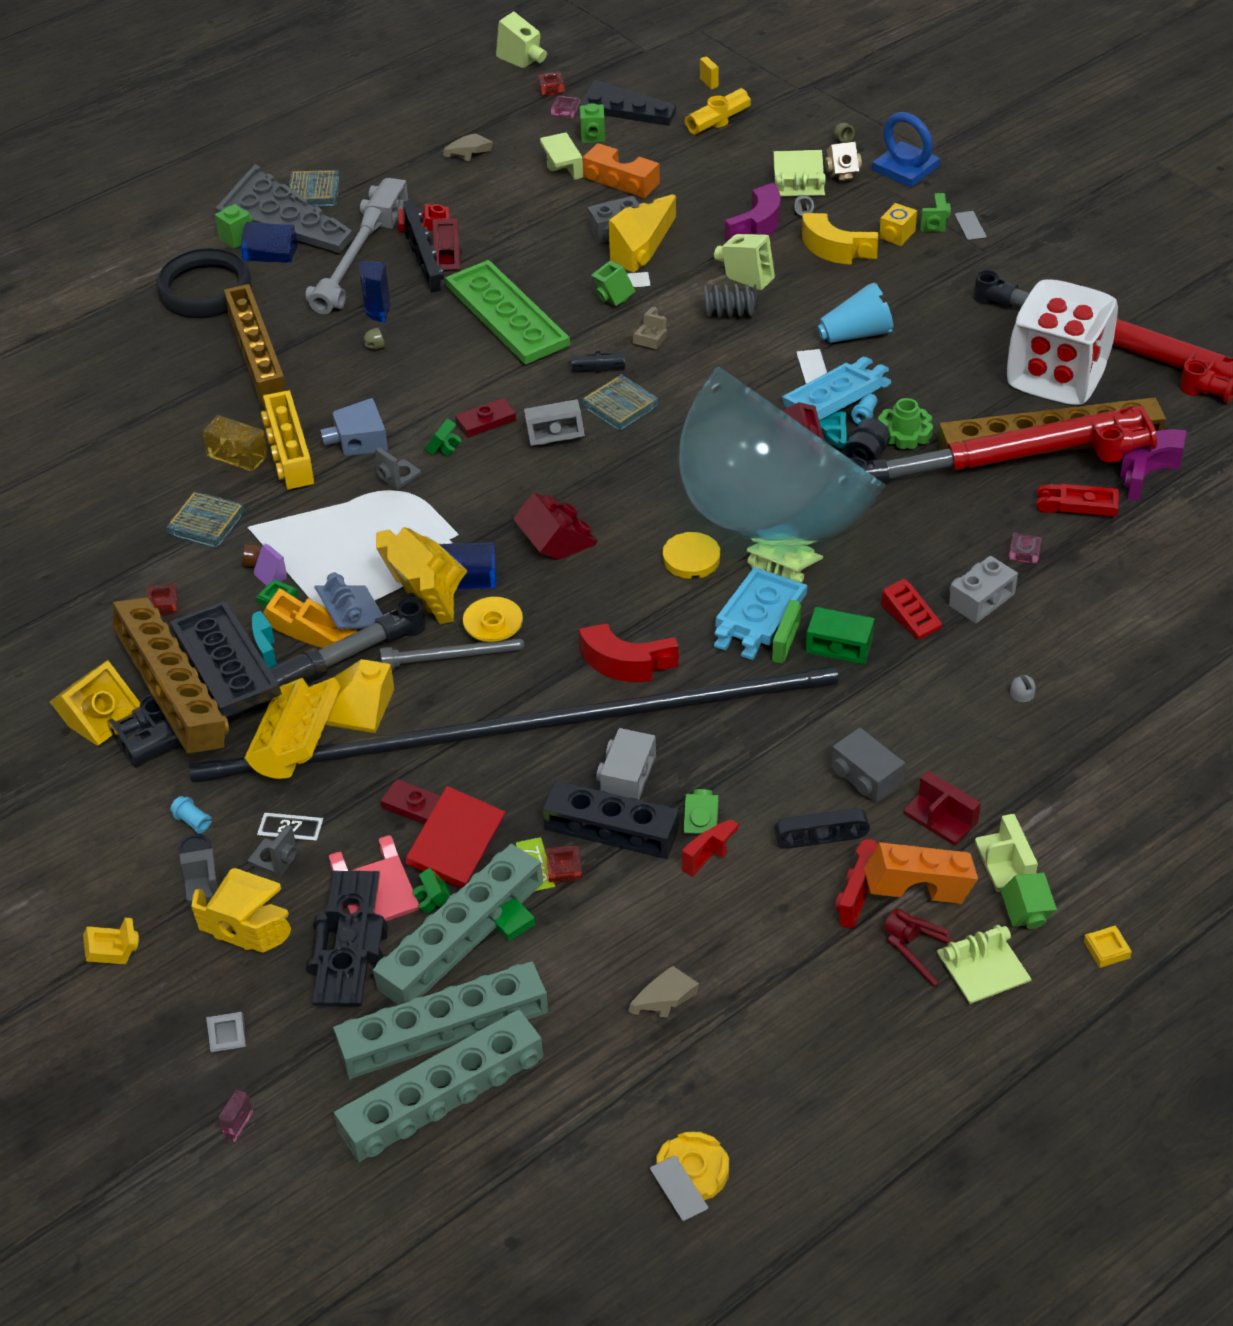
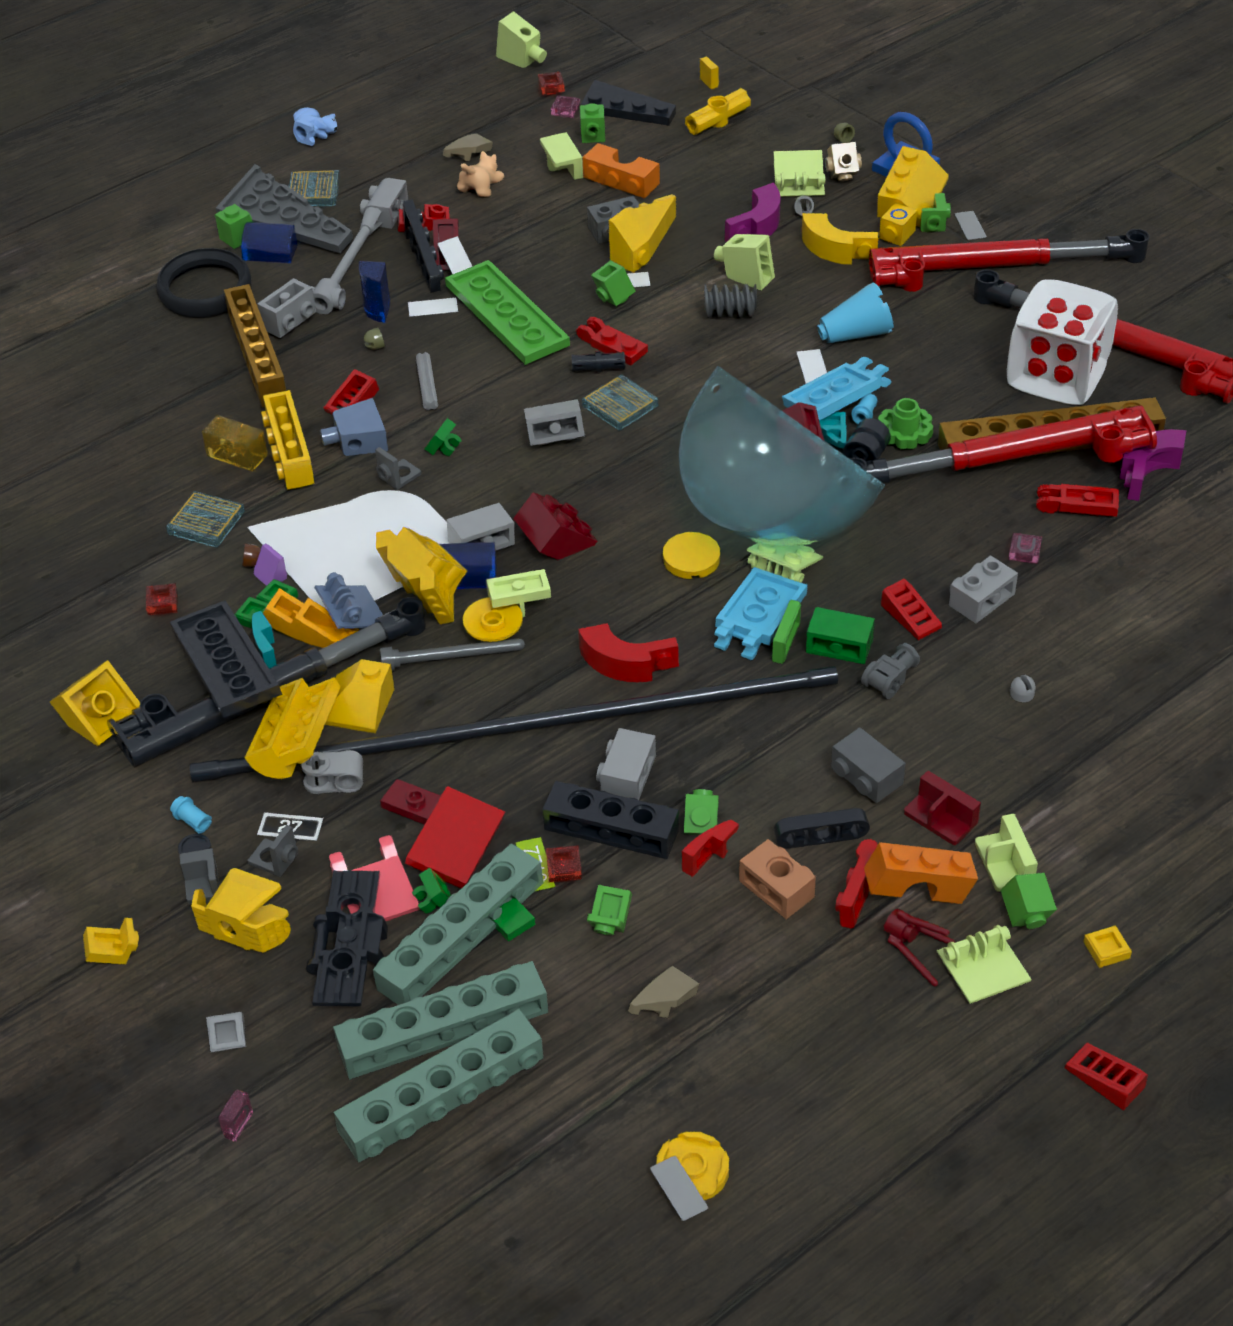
pearl gold brick [112,597,229,754] -> none
dark red plate [455,398,516,438] -> none
dark tan slope [633,307,667,349] -> none
none -> green tile [234,597,269,629]
none -> light grey brick [257,278,316,338]
none -> light blue animal [293,107,338,146]
none -> light grey piece [301,750,363,794]
none -> red slope [323,369,379,414]
none -> white sticker [408,298,458,317]
none -> light grey axle [416,352,438,410]
none -> white sticker [438,236,472,274]
none -> light grey brick [447,503,515,561]
none -> light nougat animal [457,151,504,198]
none -> yellowish green panel [486,569,551,617]
none -> red hinge [576,316,648,366]
none -> bright green bracket [587,885,632,936]
none -> nougat brick [739,839,816,919]
none -> dark grey connector [861,643,920,699]
none -> red piece [869,229,1149,292]
none -> yellow slope [877,146,949,227]
none -> red slope [1065,1043,1148,1111]

